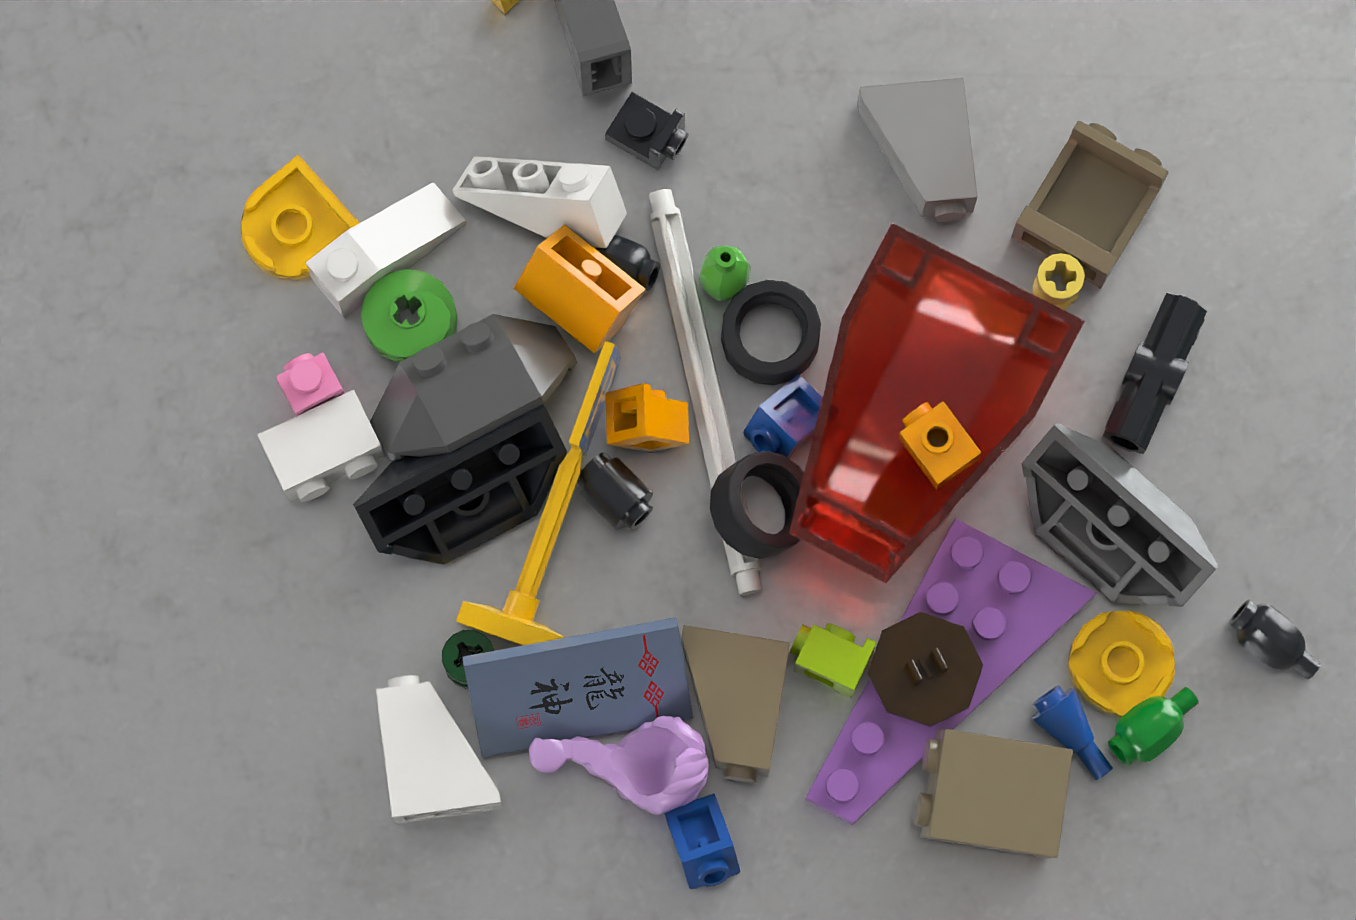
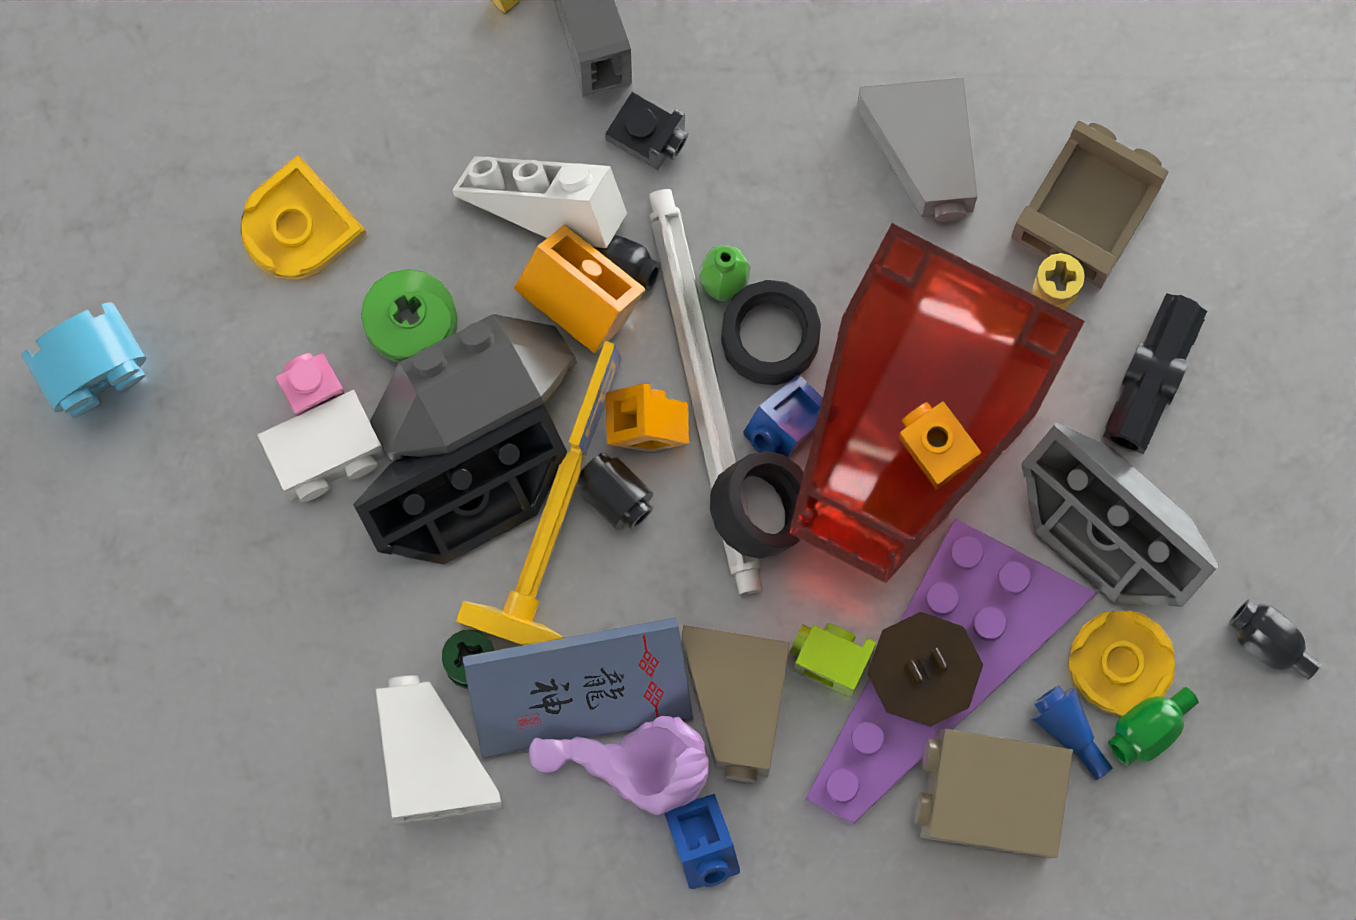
white slope [306,182,466,318] -> none
none -> medium azure brick [21,302,147,418]

